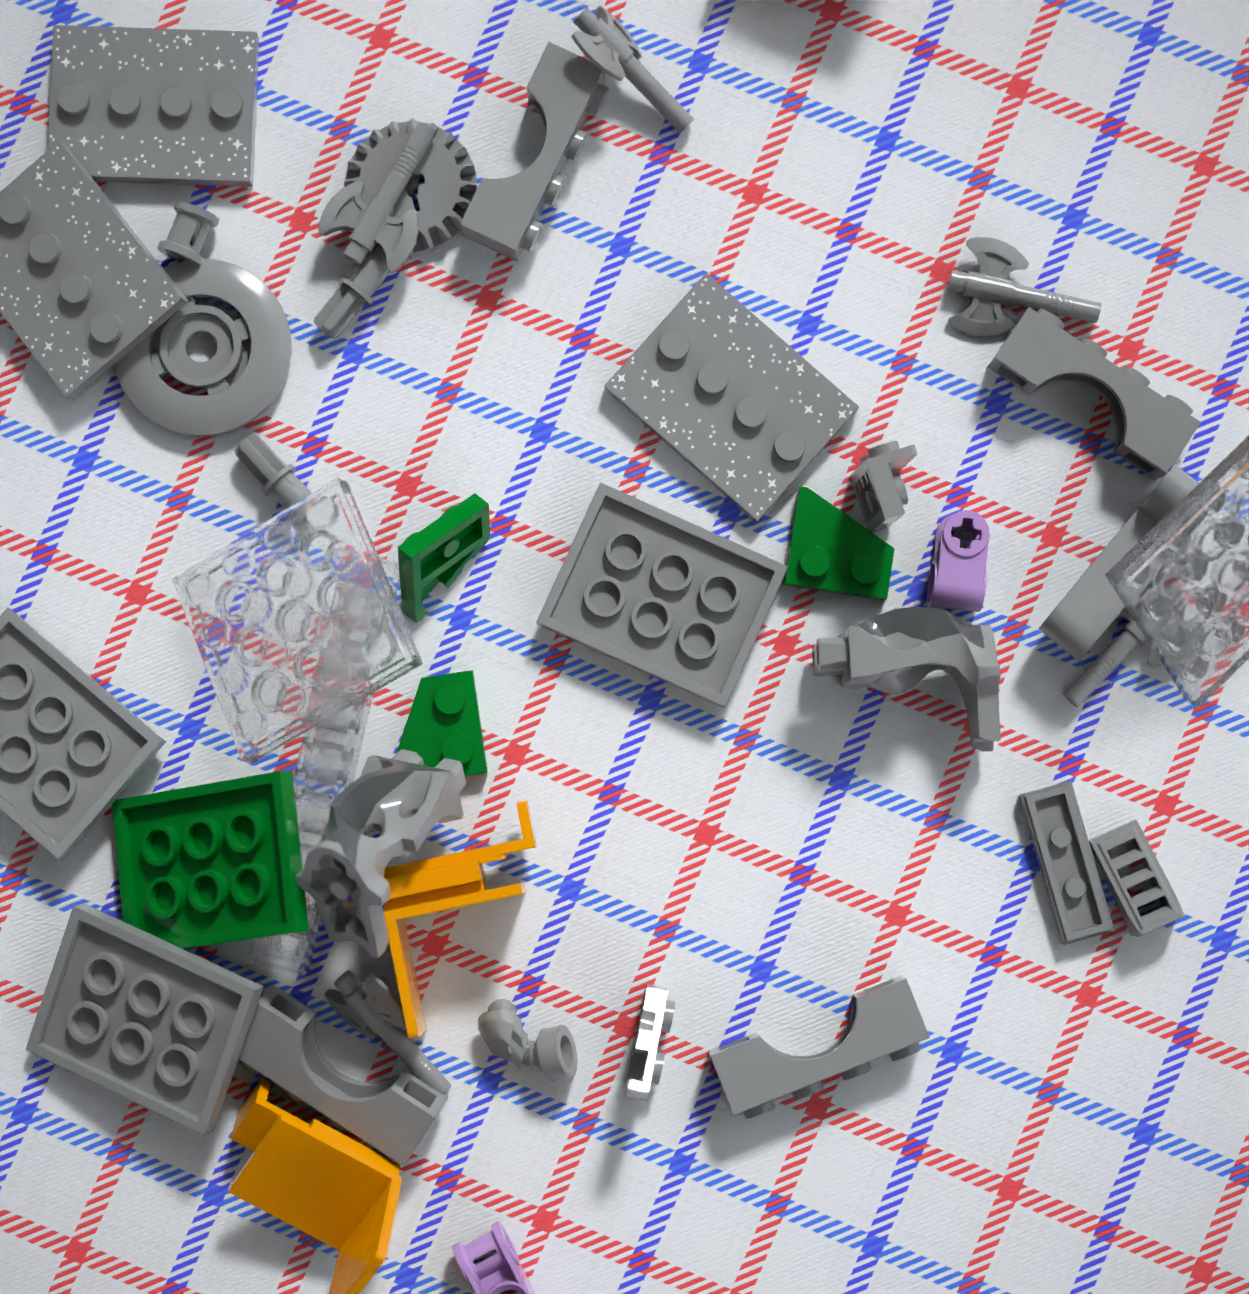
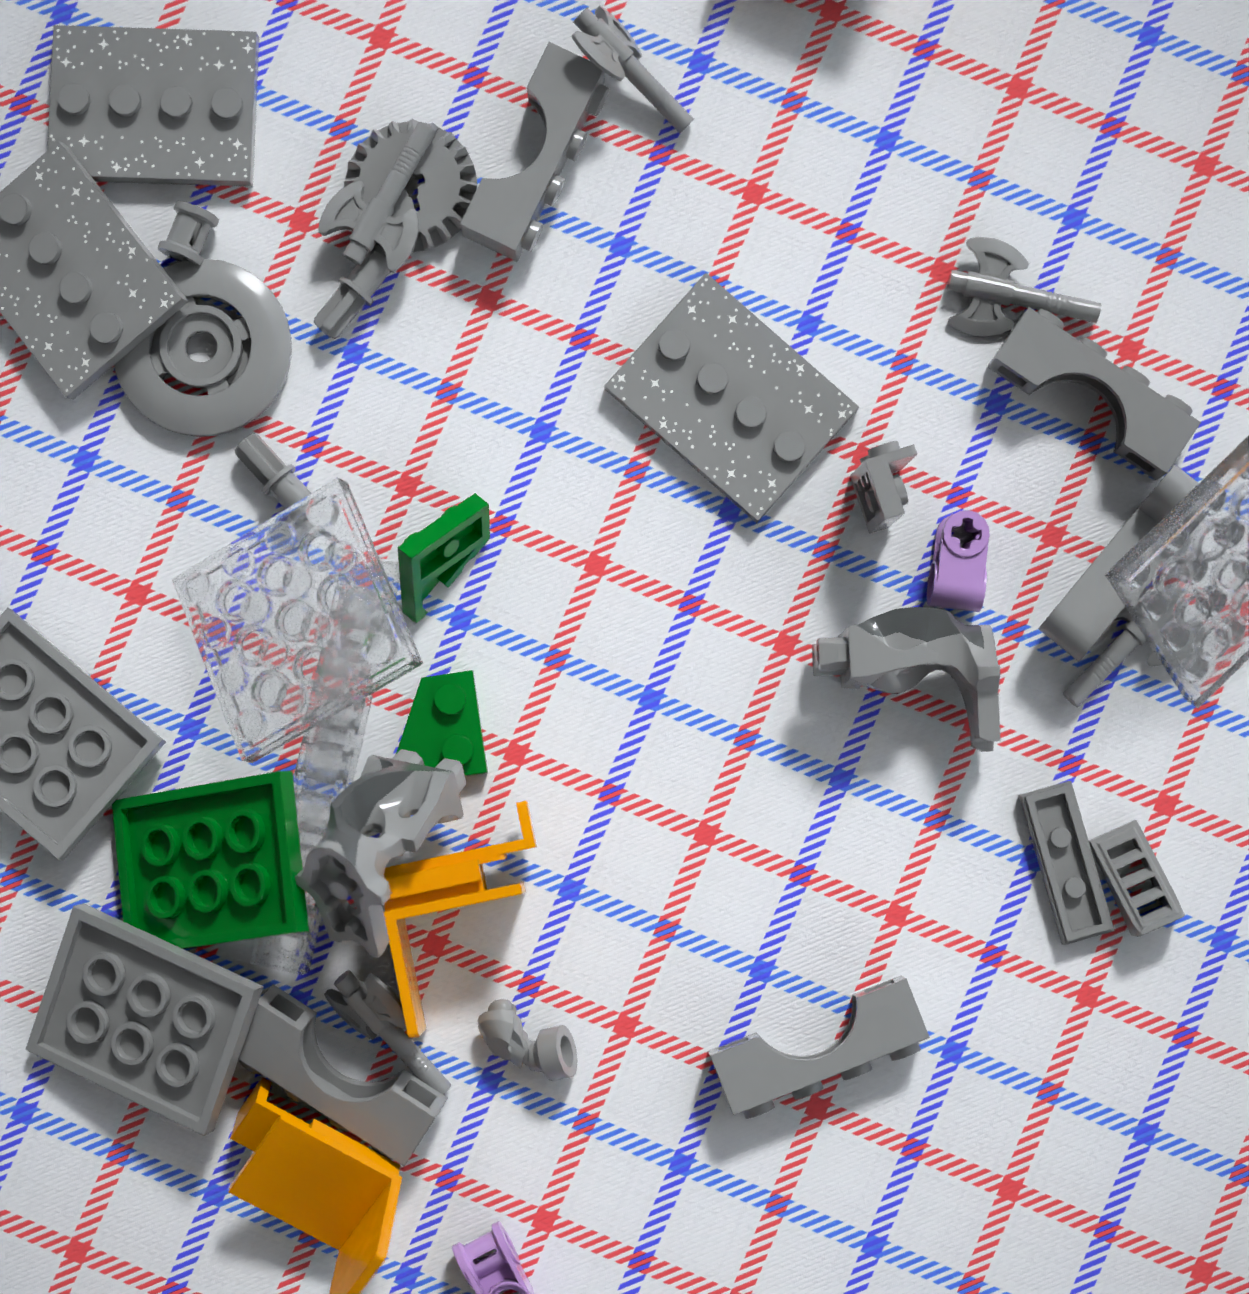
light grey plate [536,482,788,709] -> none
wing [625,984,676,1100] -> none
green wing [784,486,895,601] -> none

